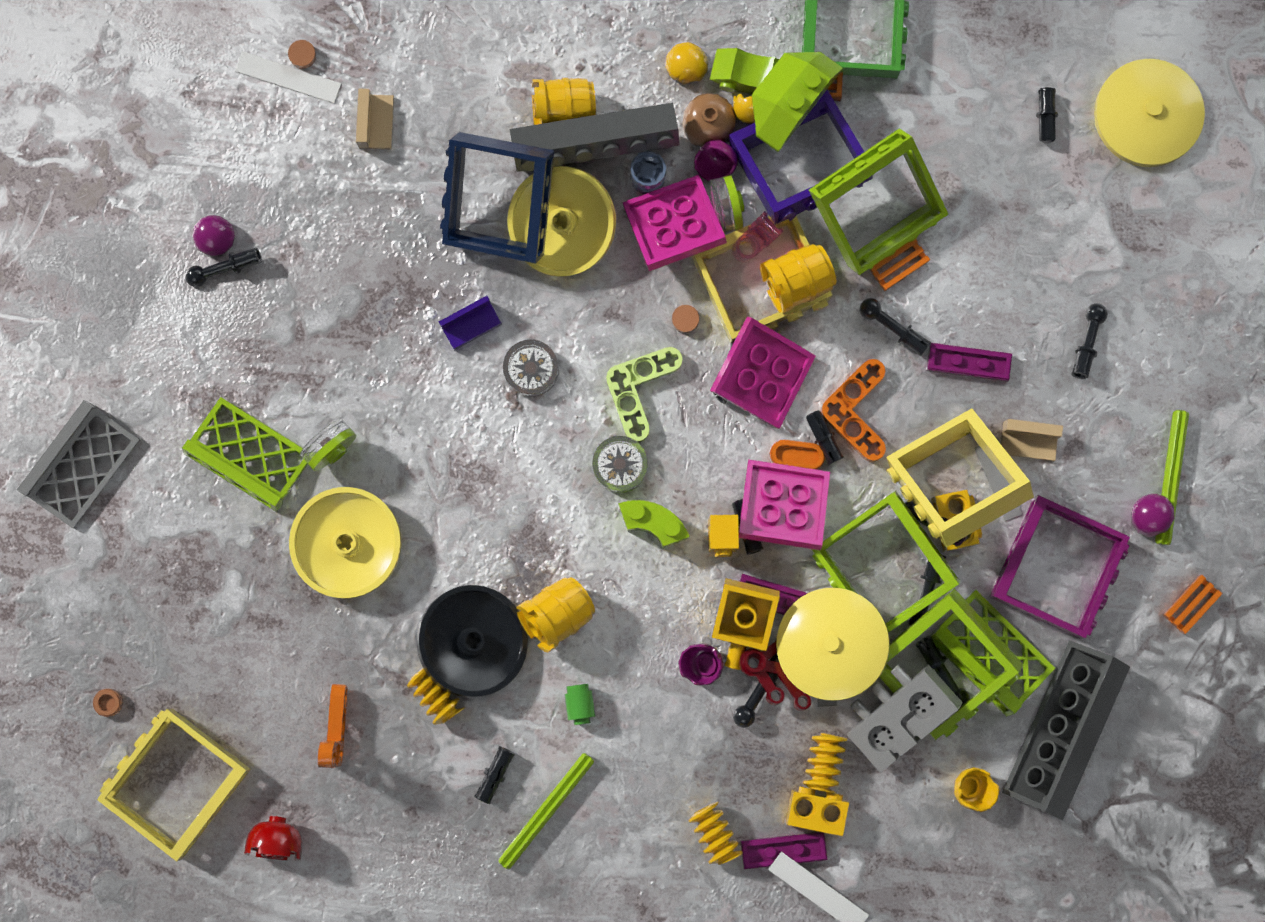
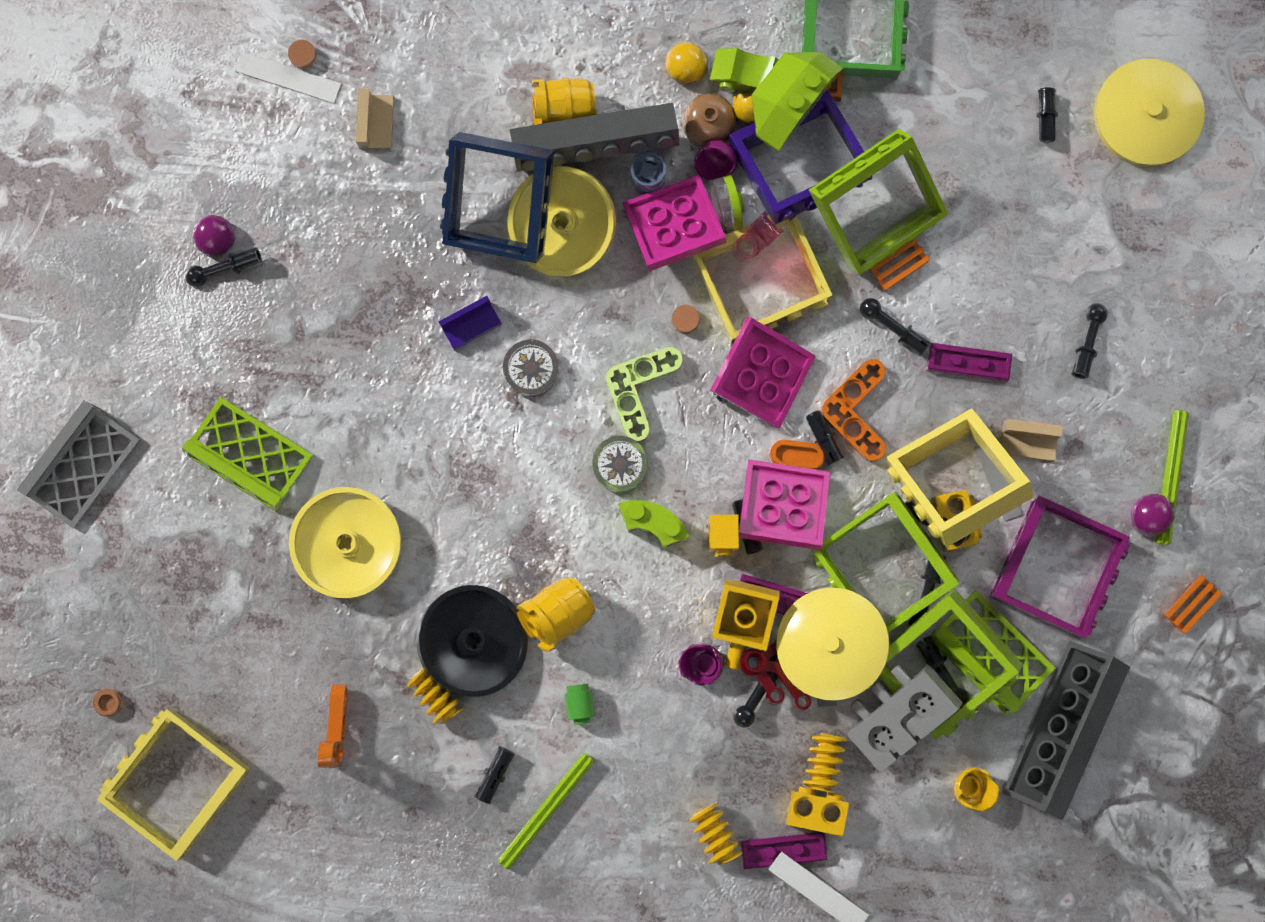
red cylinder [244,816,302,861] -> none
piece [300,418,357,472] -> none
yellow piece [760,244,837,313] -> none

